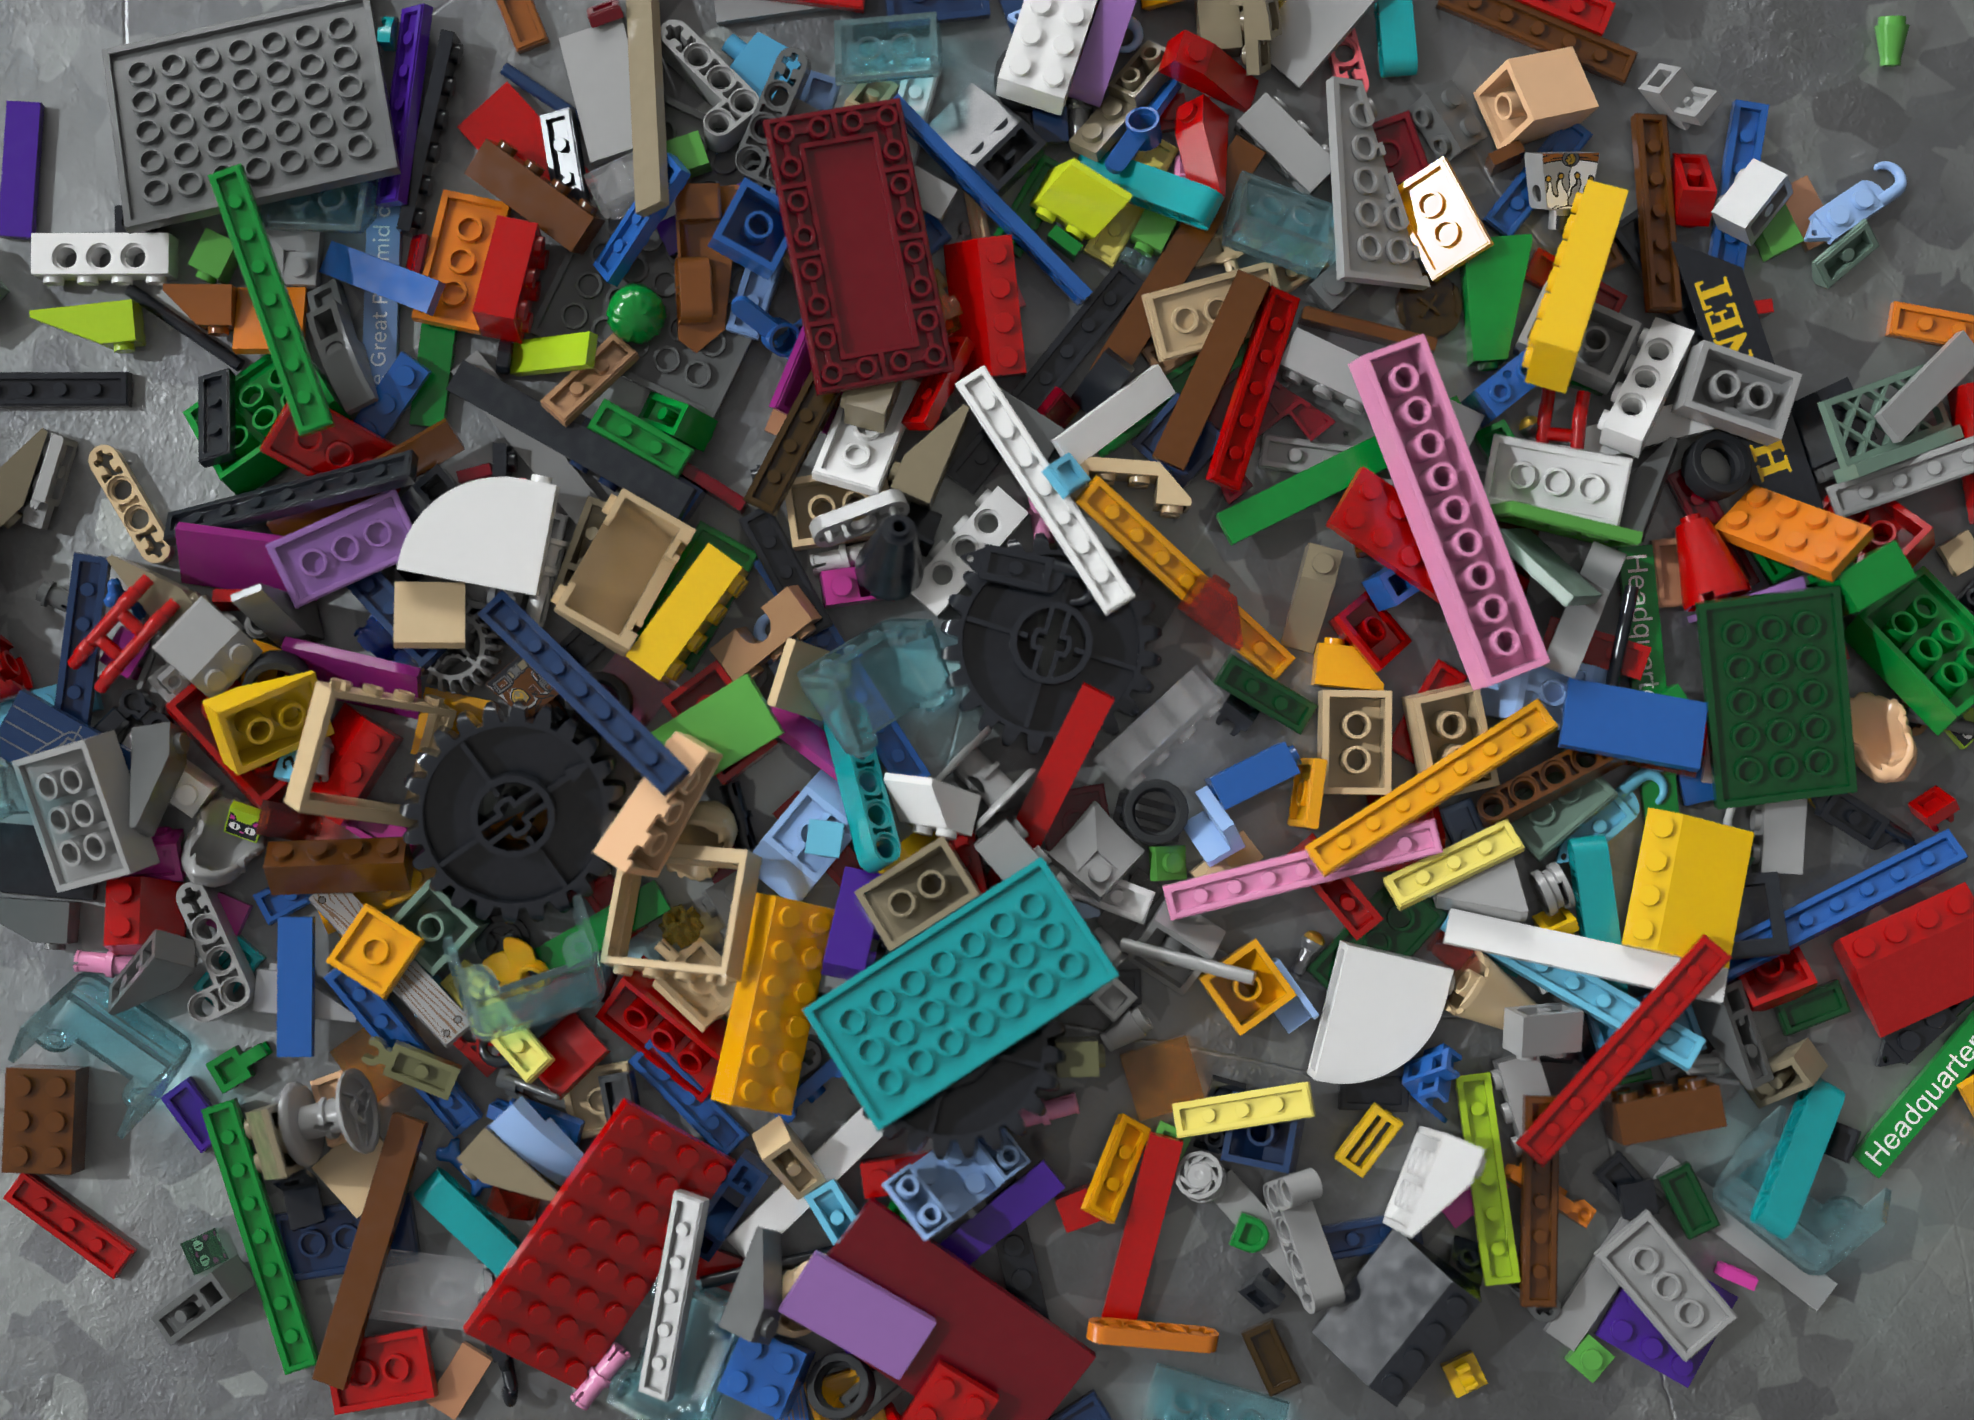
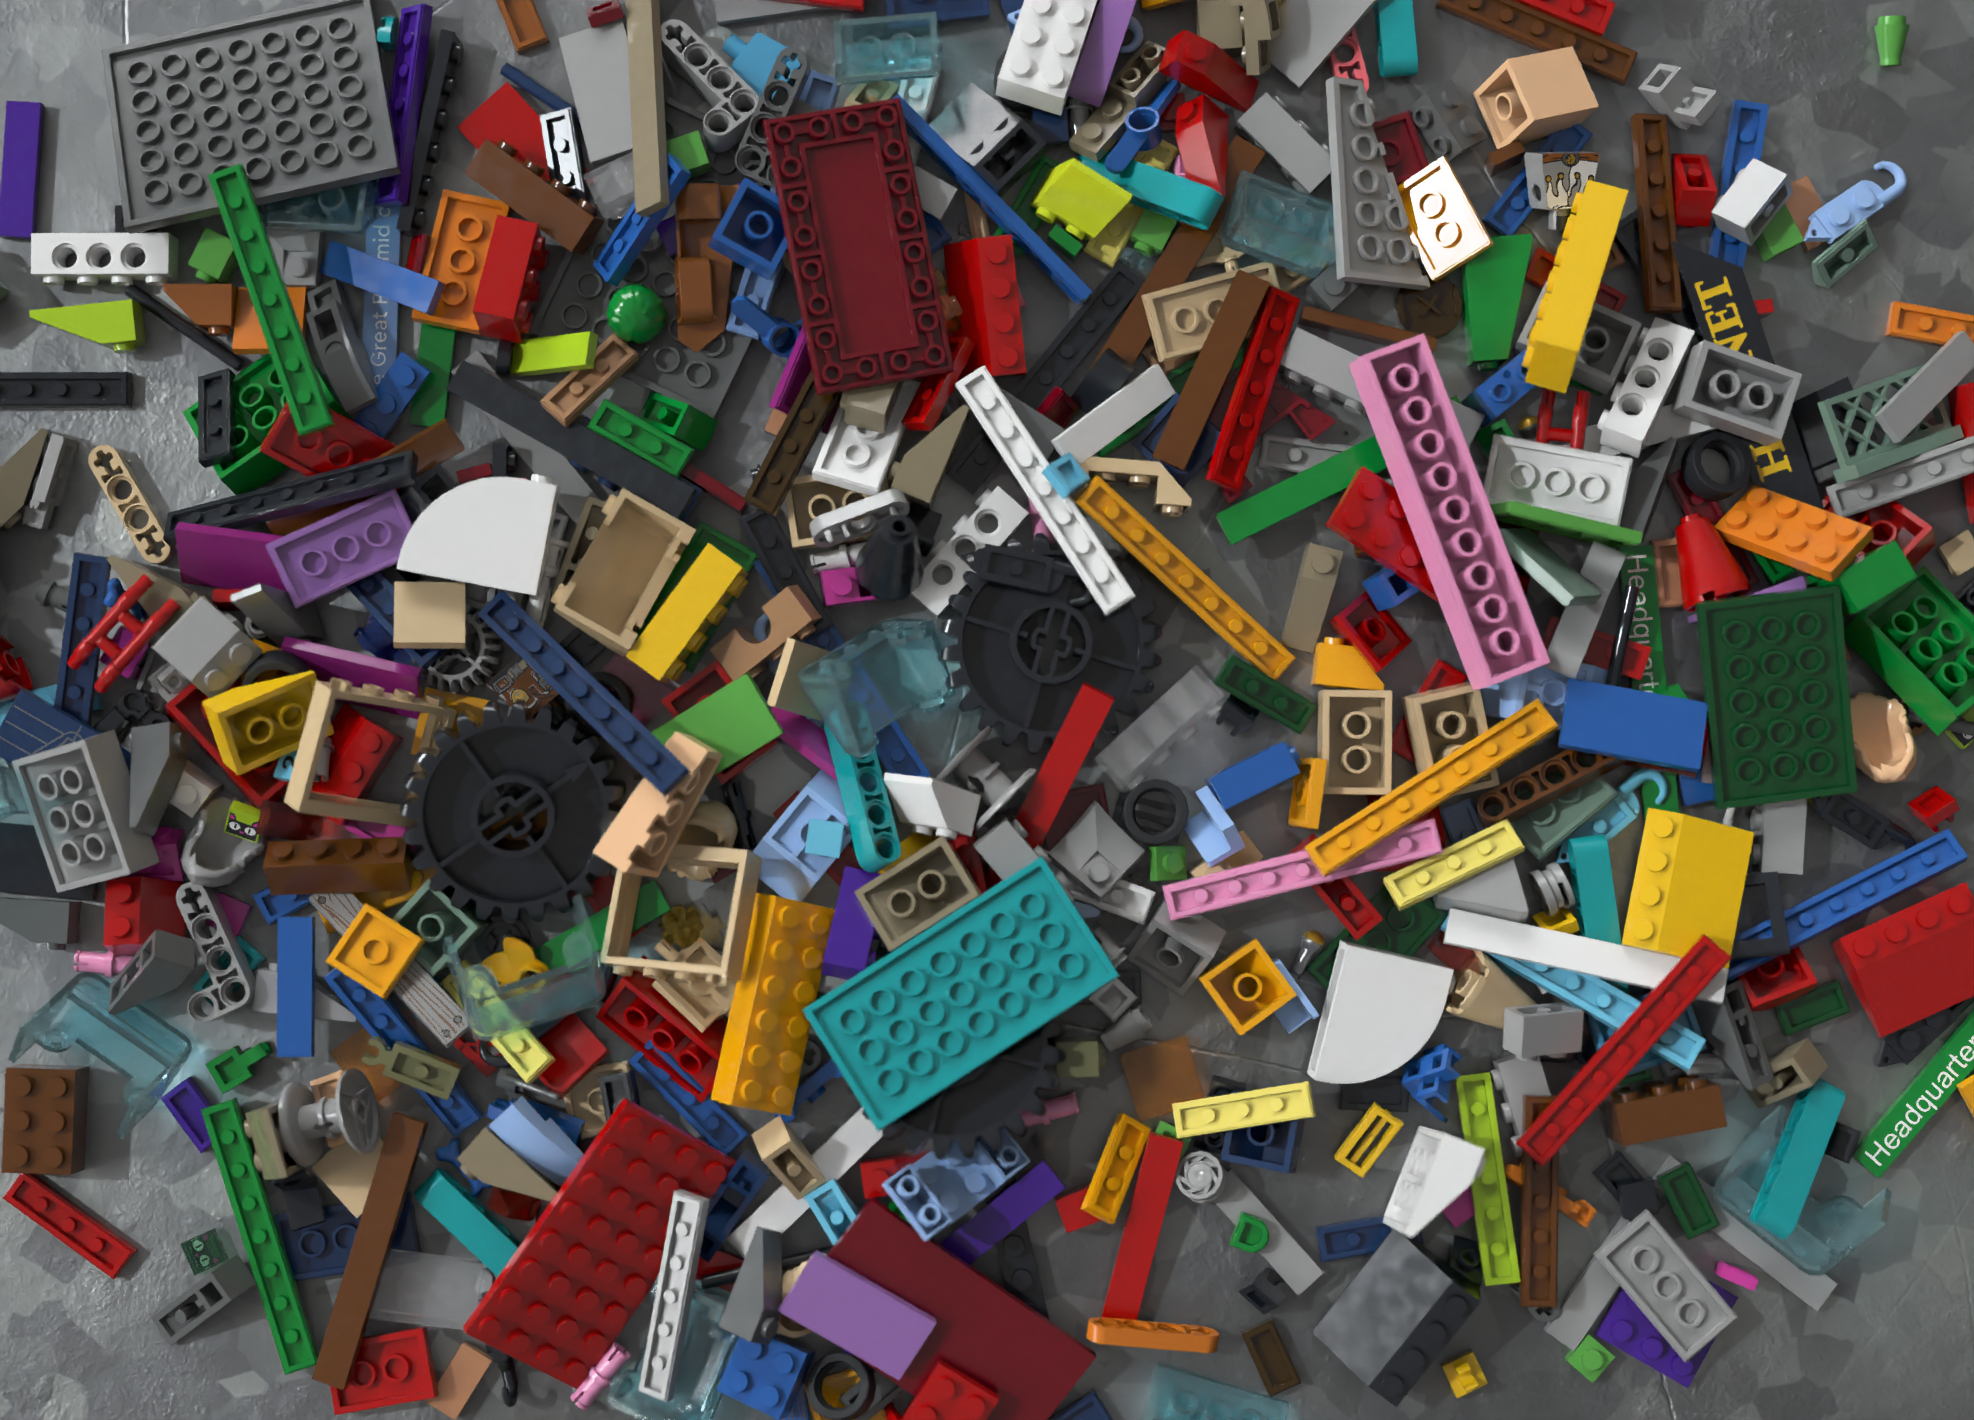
light grey bar [1120,938,1256,985] -> none
clear red slope [1177,574,1244,651] -> none
light grey beam [1263,1168,1345,1314] -> none

